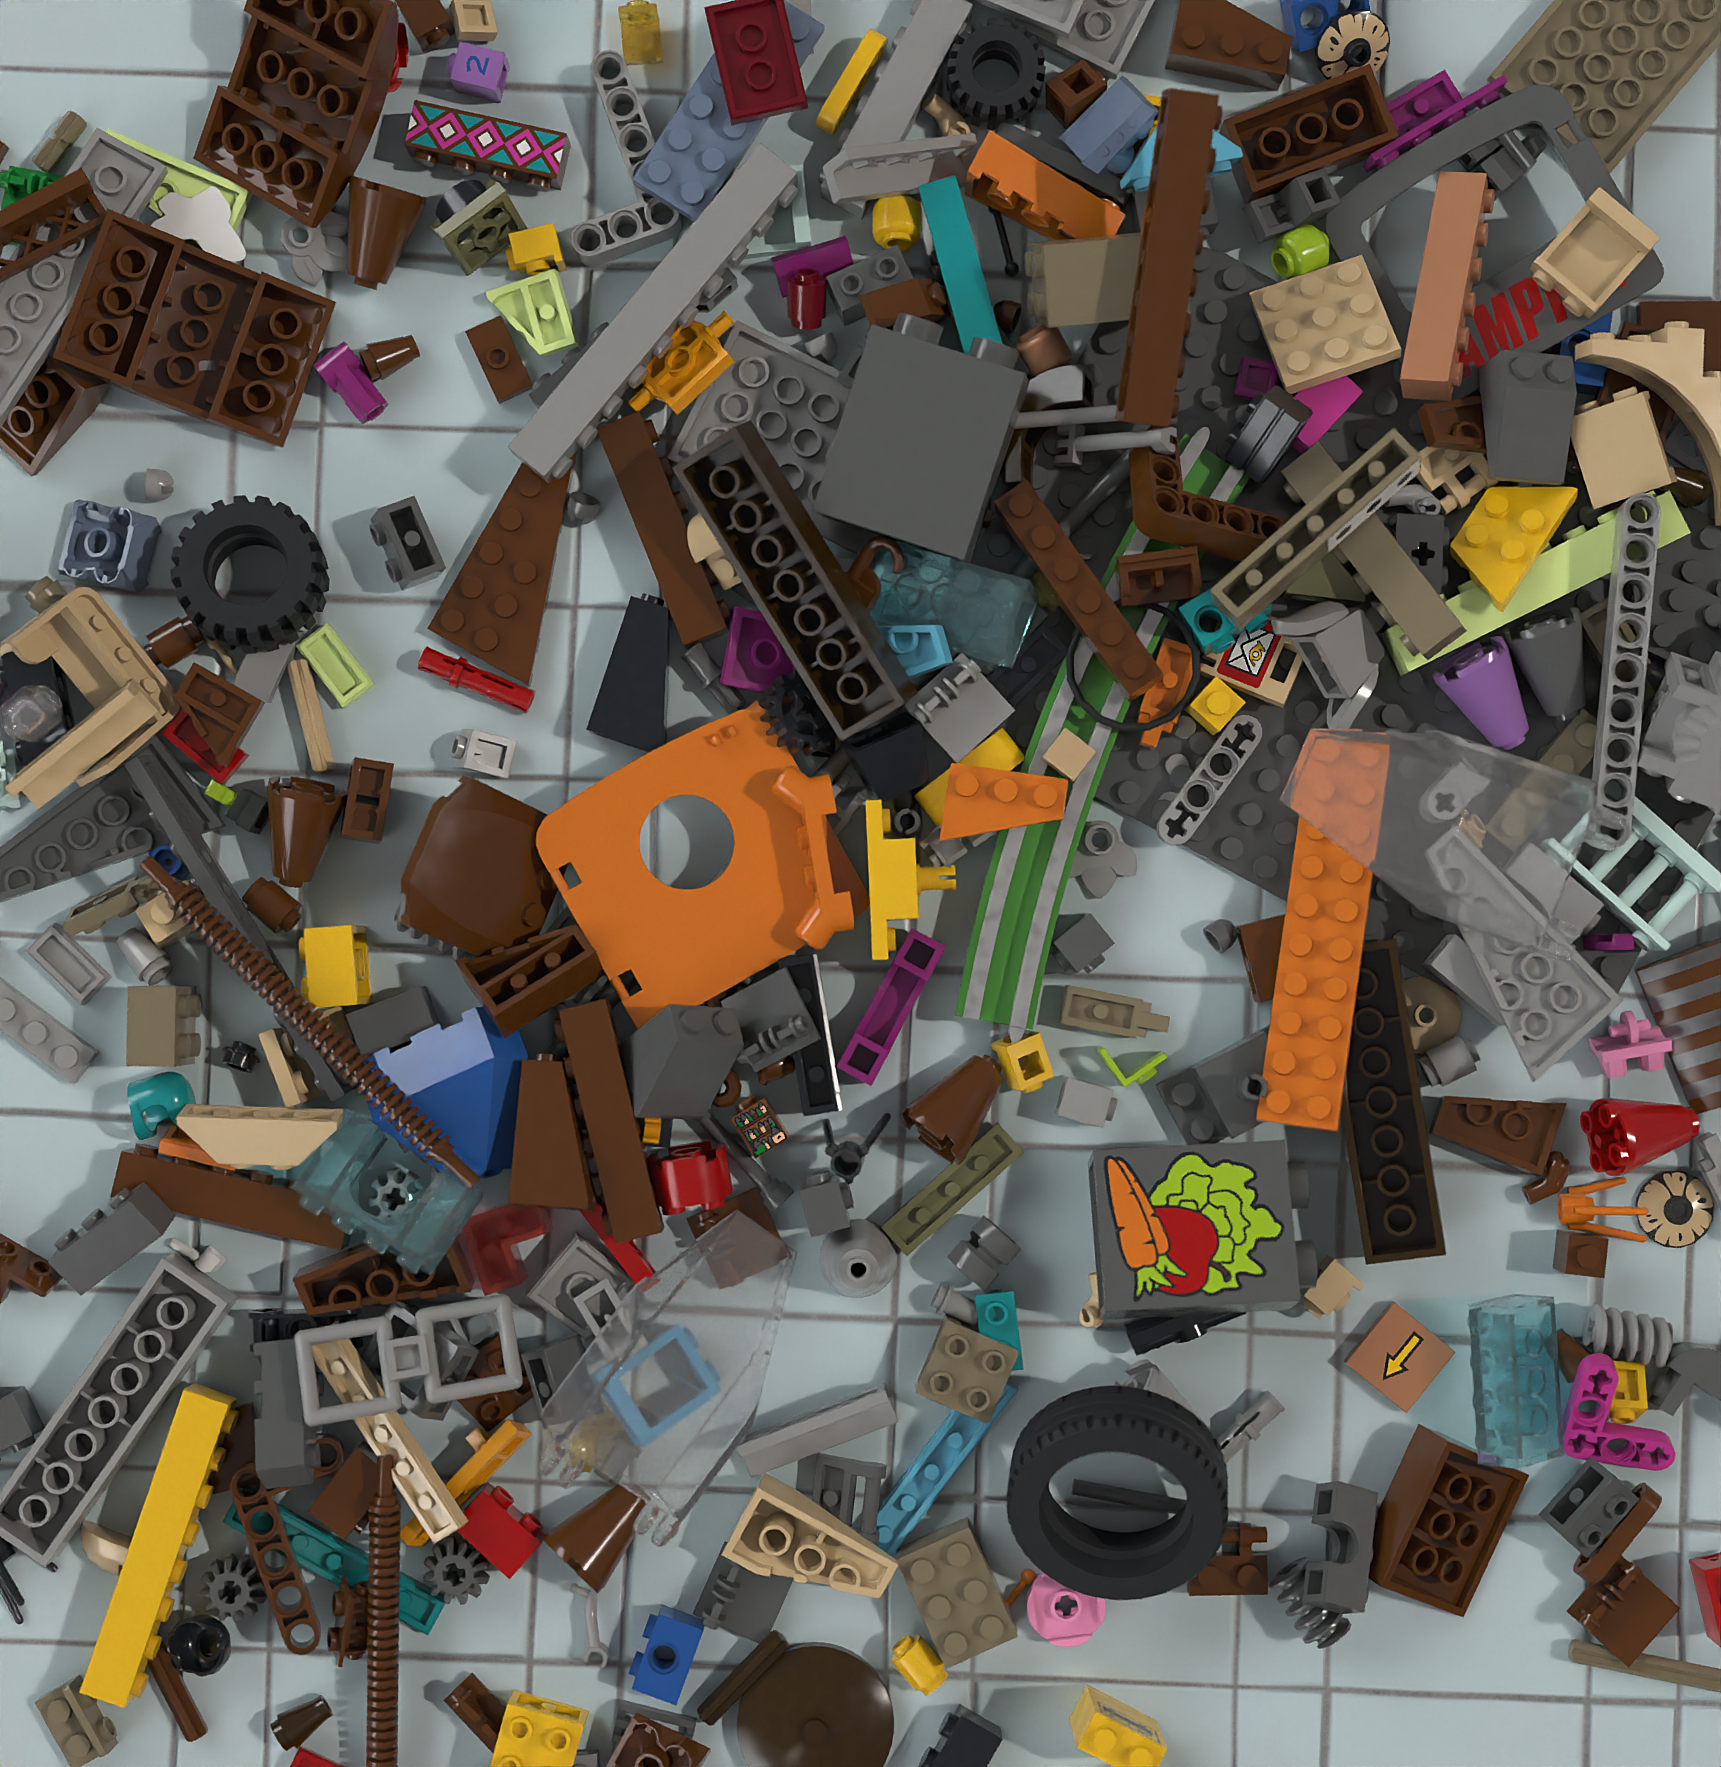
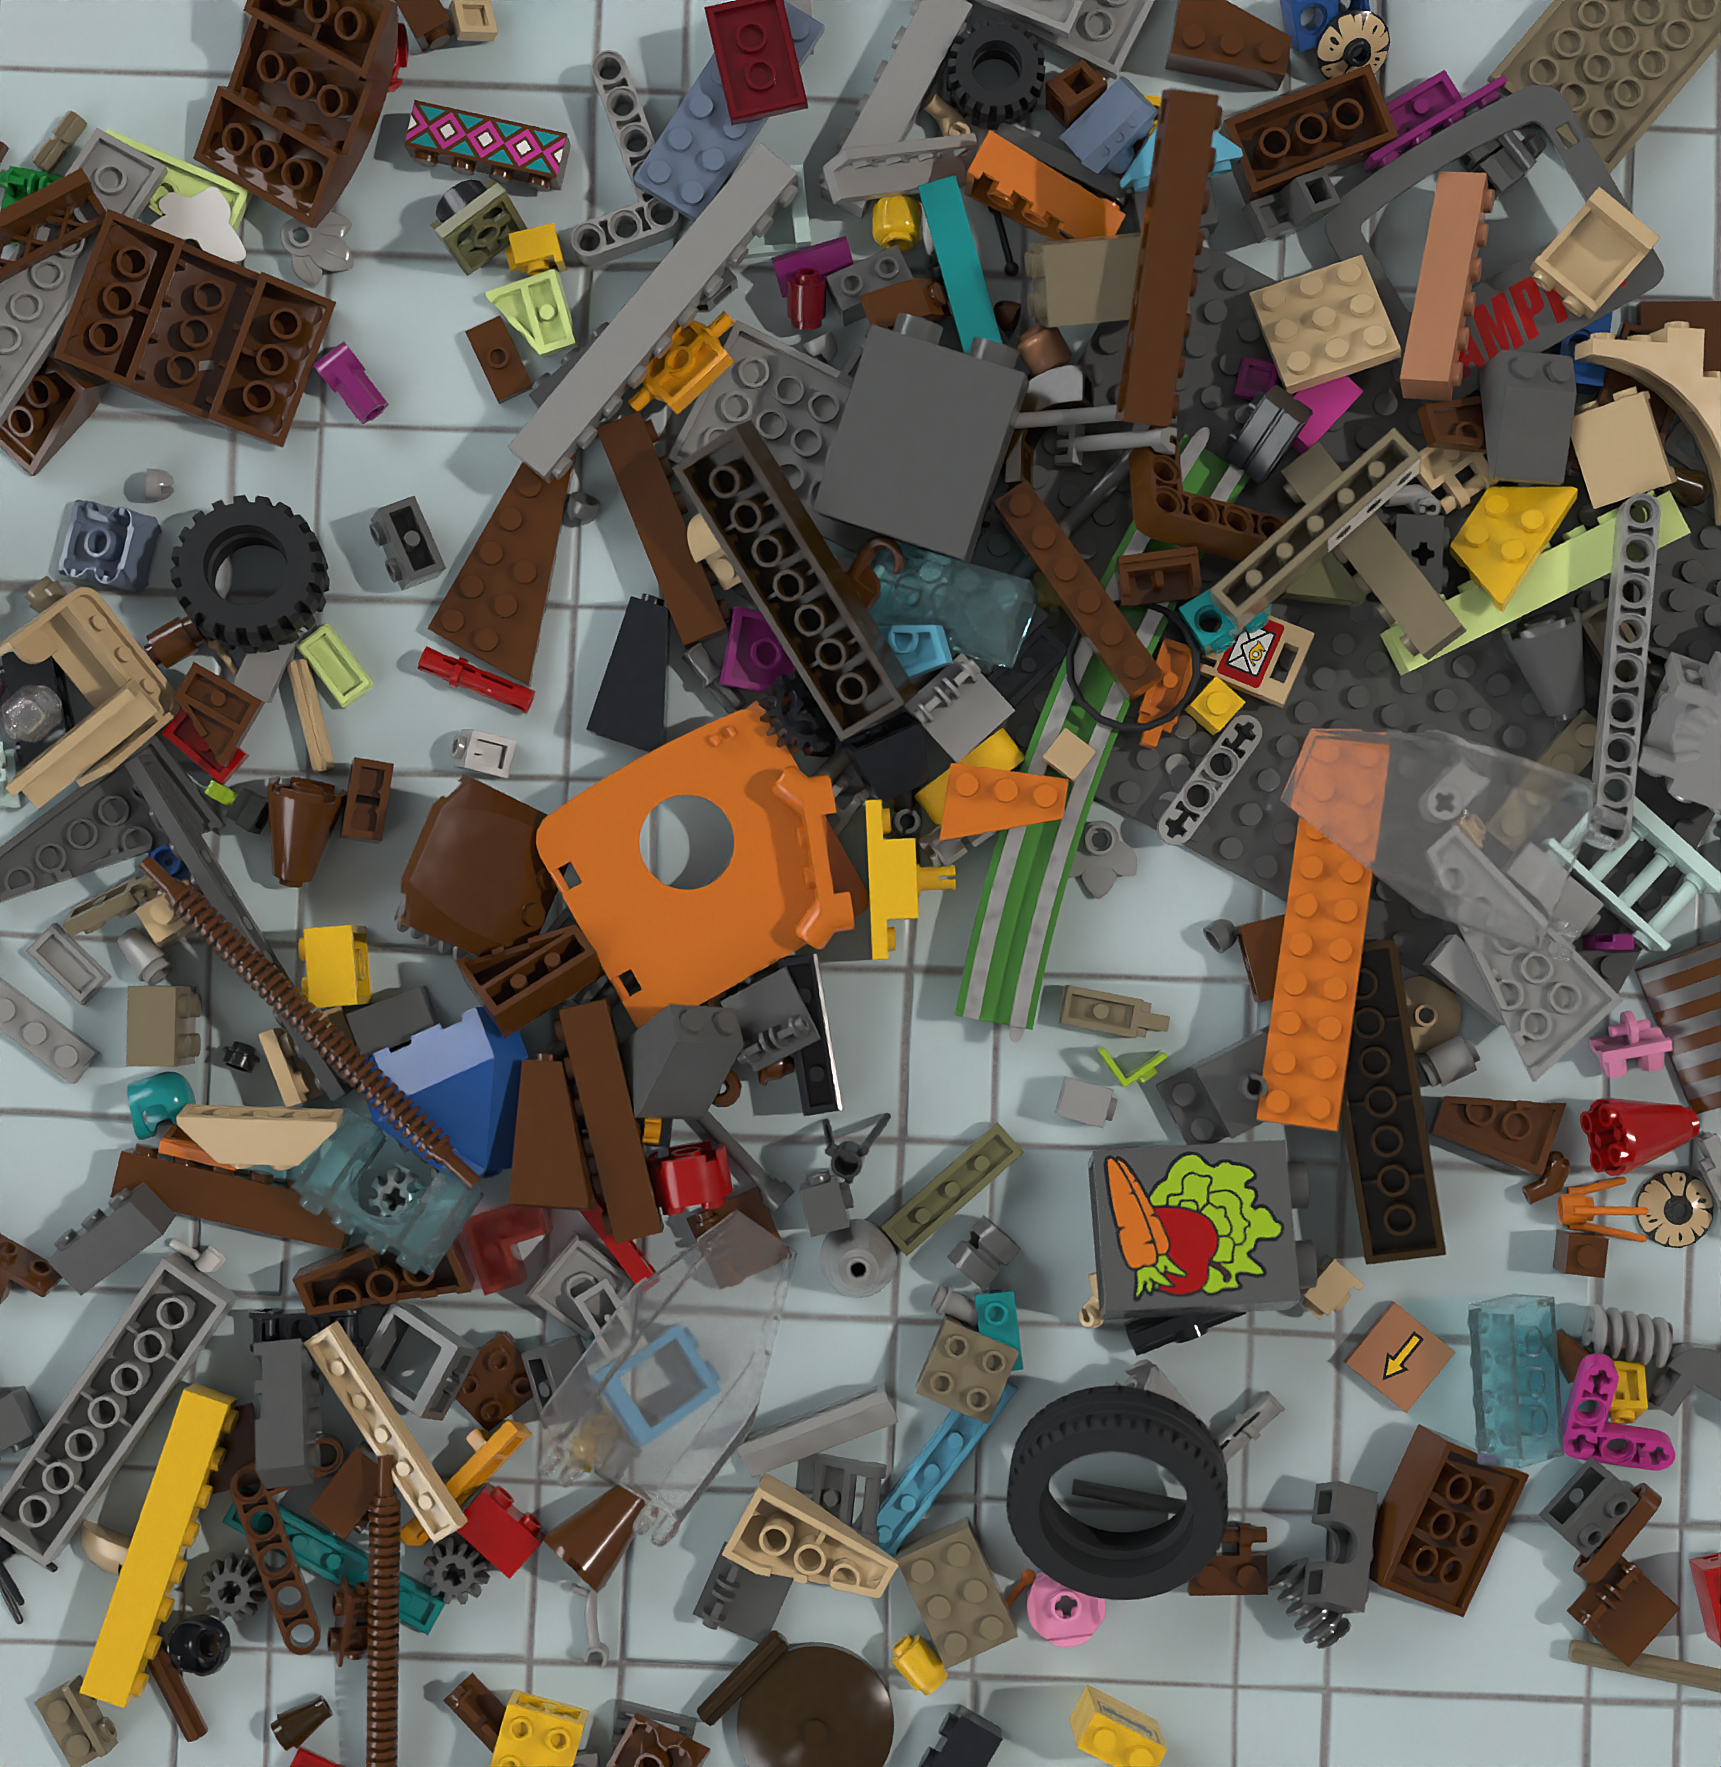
reddish brown brick [242,877,302,934] -> none
light grey bar [295,1294,523,1426] -> none
reddish brown cone [348,175,428,290] -> none
reddish brown cone [359,335,420,381] -> none
medium lavender brick [447,41,510,103] -> none
light grey plate [450,1297,499,1349] -> none
clear yellow bracket [618,0,663,66] -> none
blue brick [628,1604,704,1705] -> none
brick [730,1094,790,1159] -> none
yellow beam [815,29,889,136] -> none
magenta arch [836,928,946,1086] -> none
reddish brown cone [899,1055,1004,1165] -> none
yellow brick [990,1029,1054,1093] -> none
dark grey brick [1051,913,1115,974] -> none
lime head [1271,224,1330,279] -> none
light grey torso [1271,601,1386,739] -> none
medium lavender cone [1432,636,1529,750] -> none

